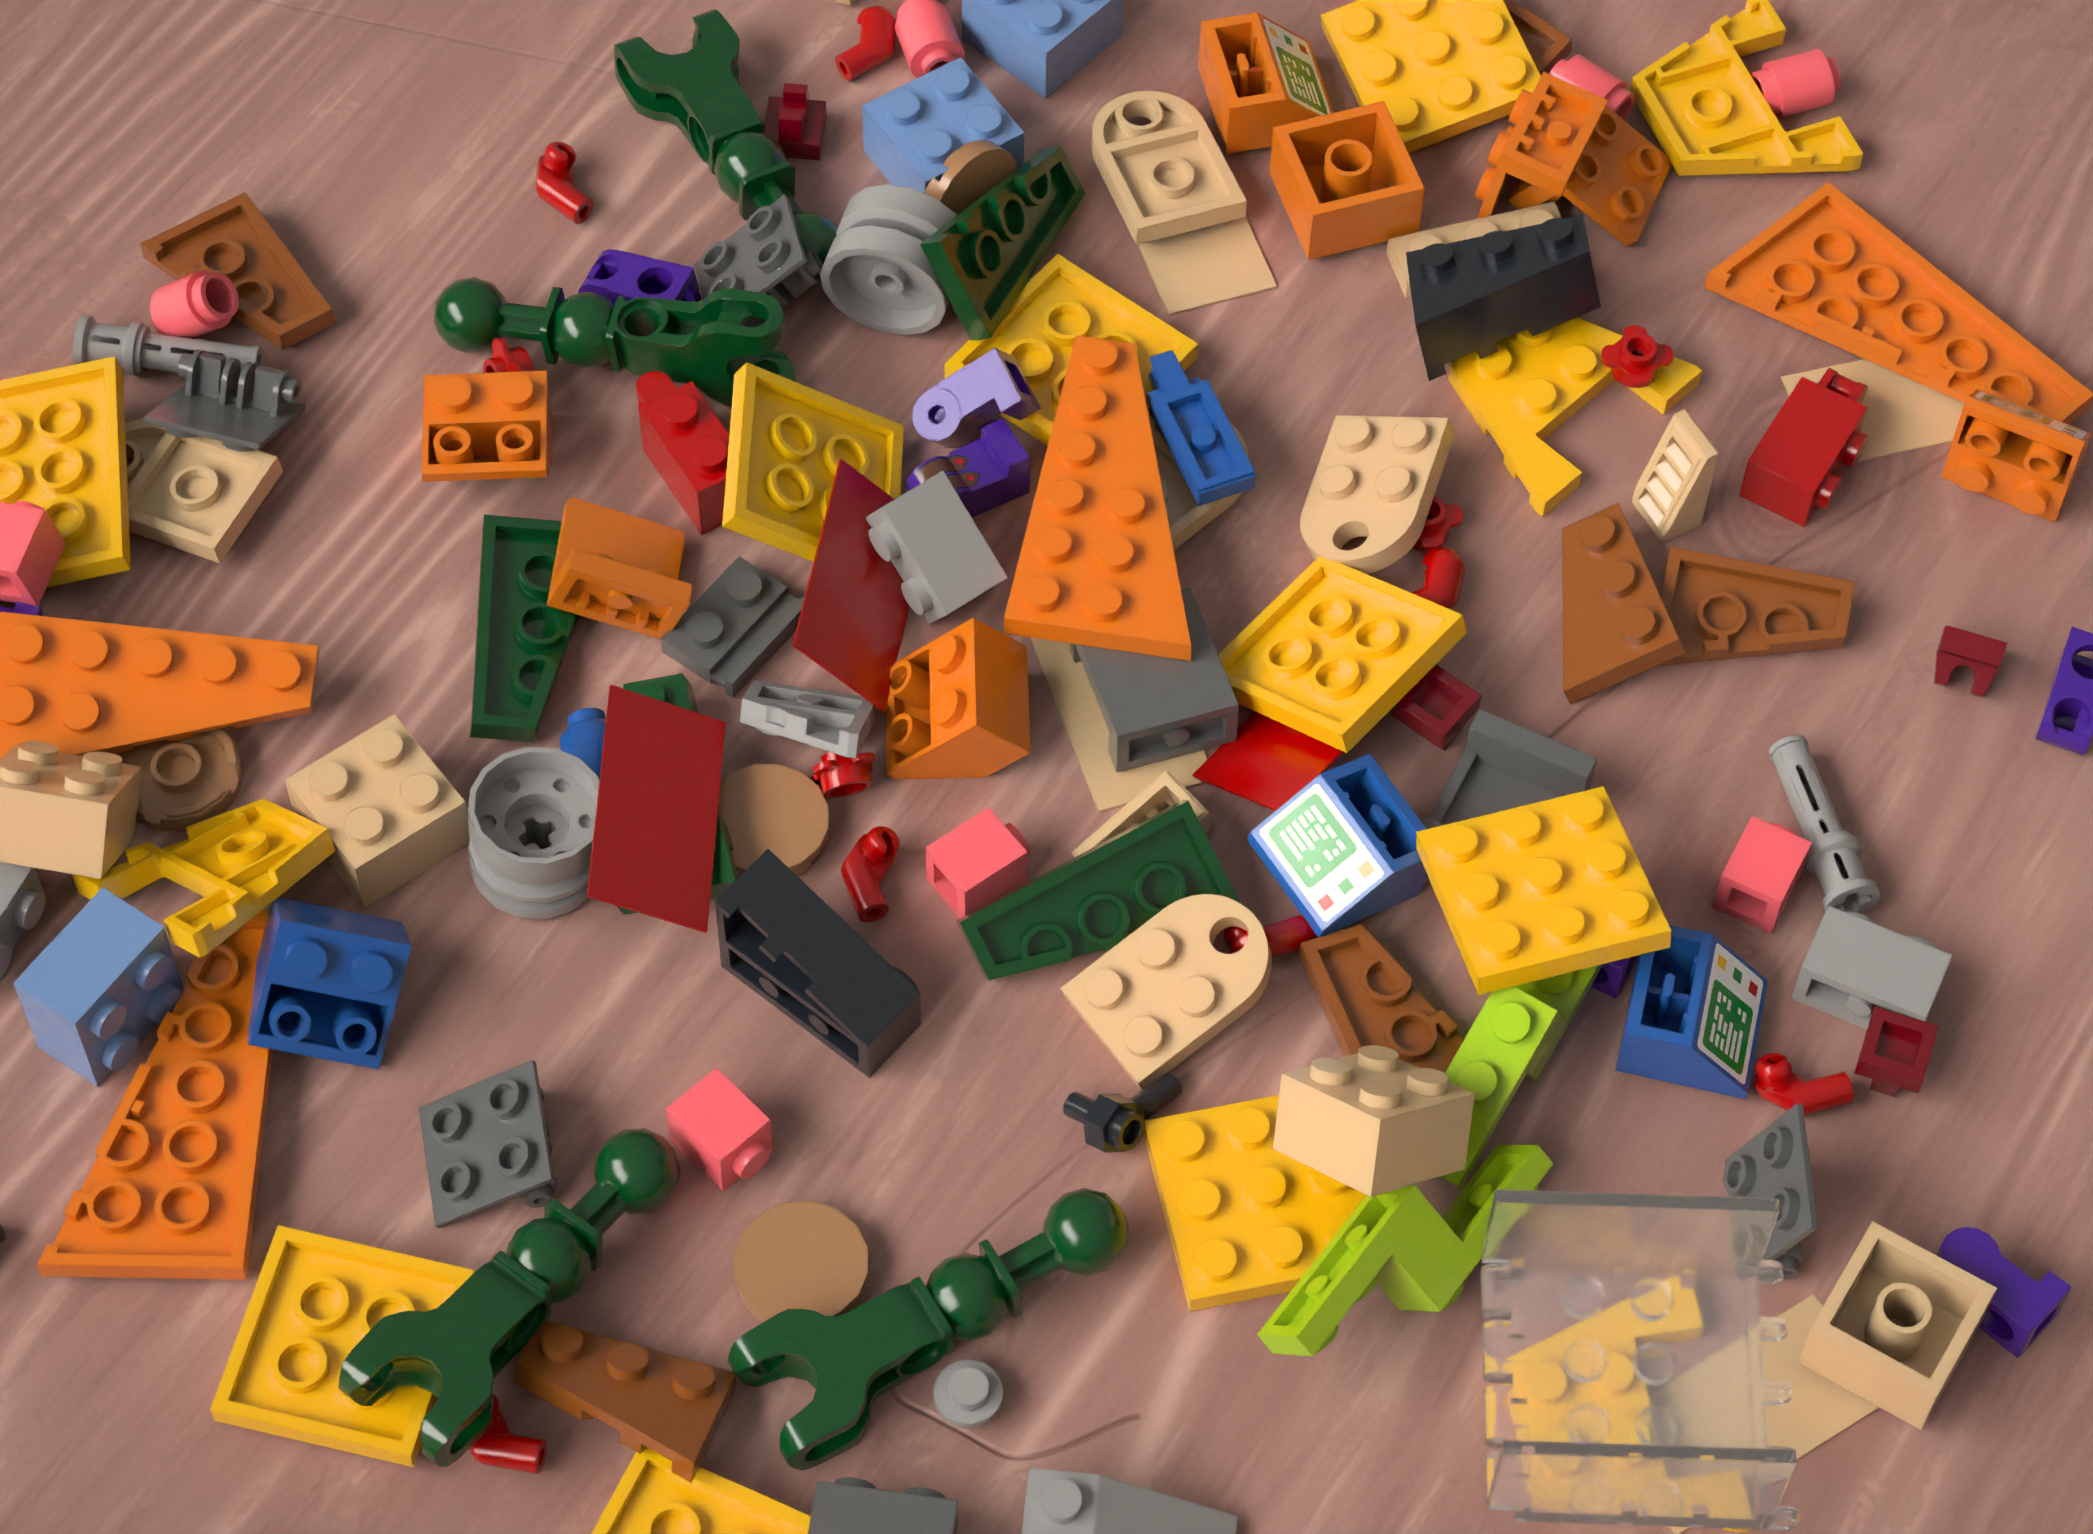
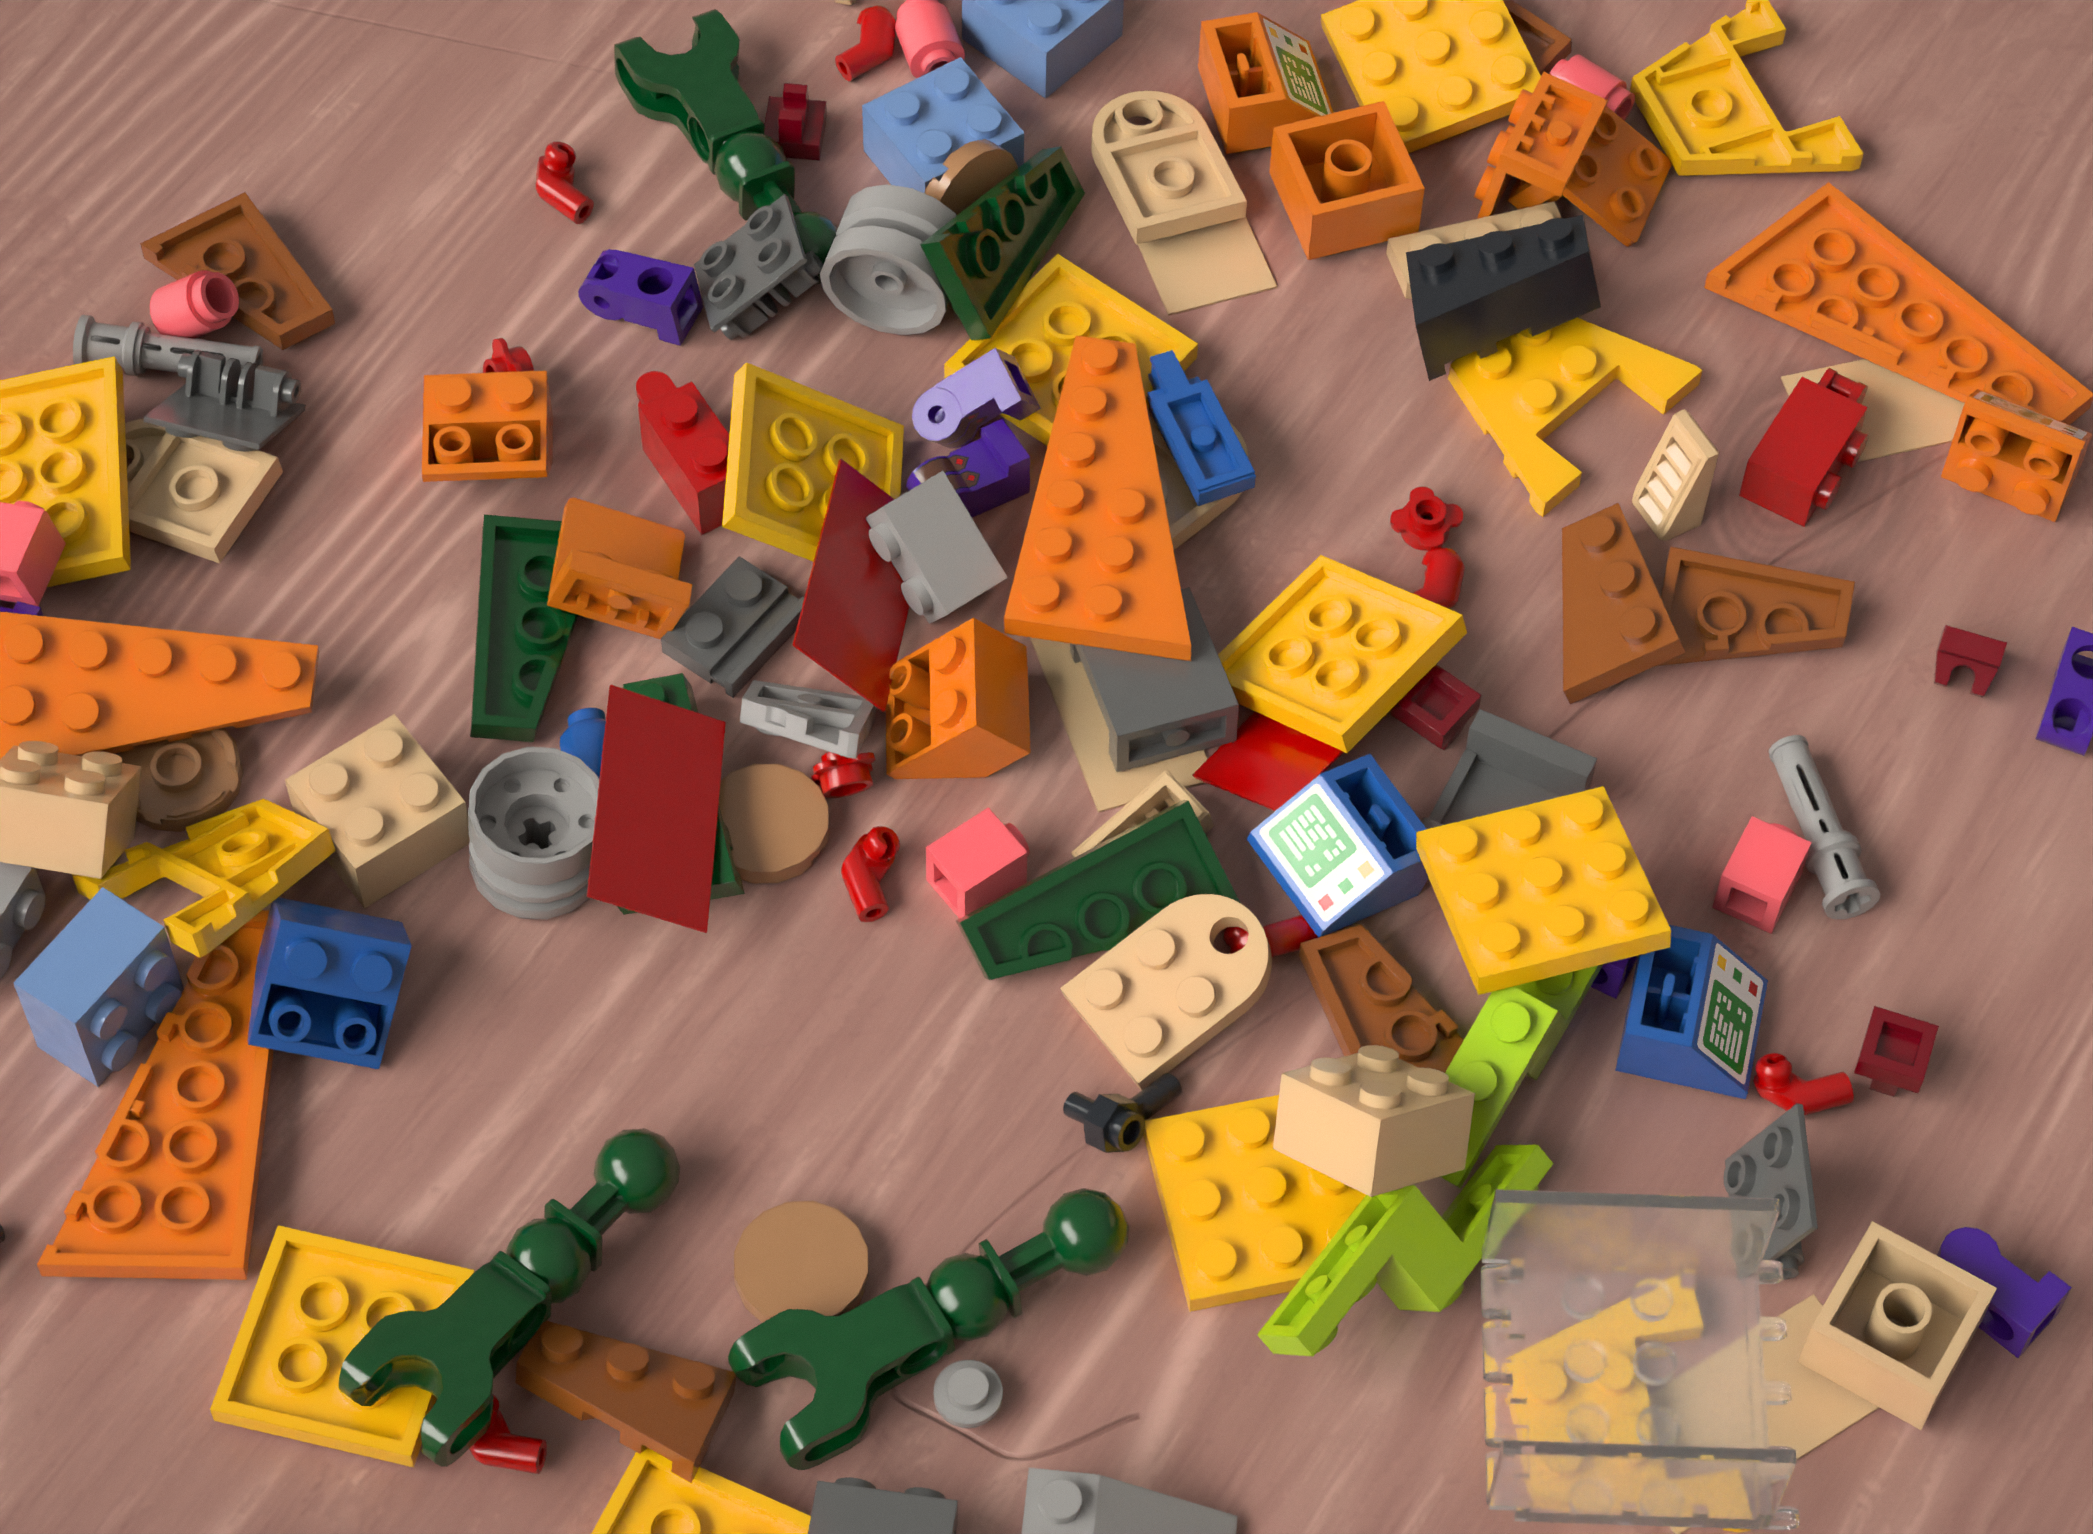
dark grey hinge [418,1060,558,1228] -> none
dark green piece [434,277,796,407] -> none
coral brick [666,1068,773,1192] -> none
black wedge [715,849,921,1078] -> none
tan plate [1300,415,1455,574] -> none
red plate [1601,325,1674,388] -> none
coral brick [1751,48,1841,119] -> none
light grey brick [1791,905,1952,1030] -> none

